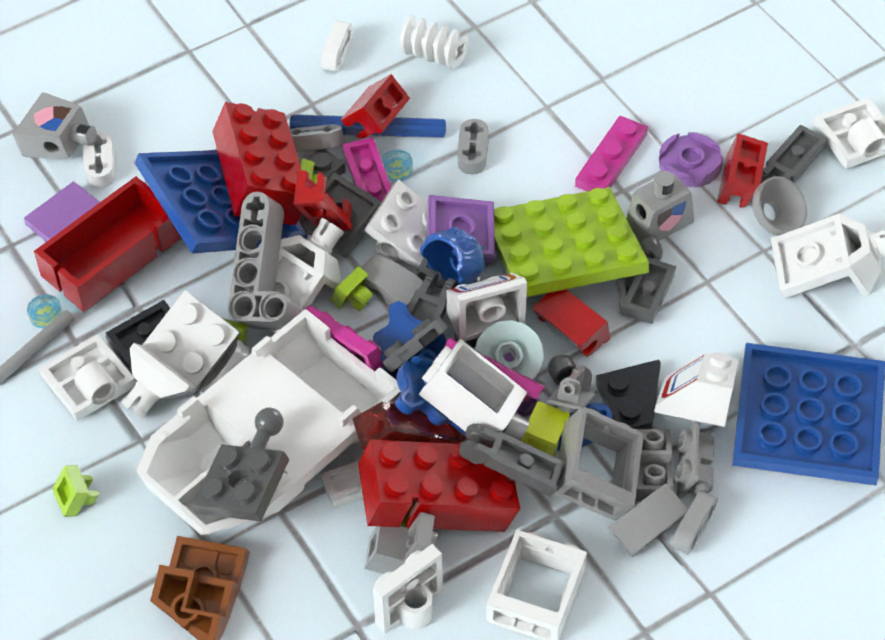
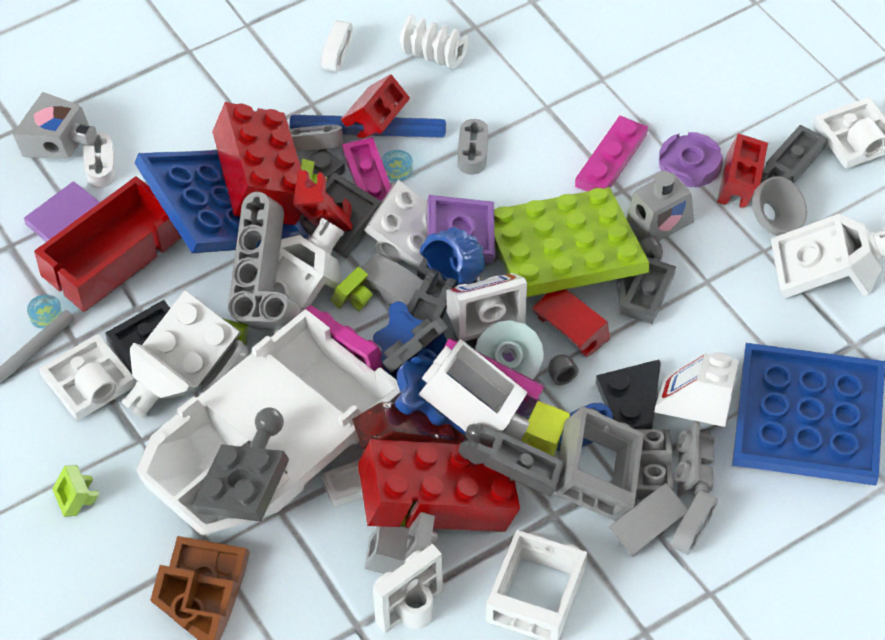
light grey hinge [548,365,598,413] -> none

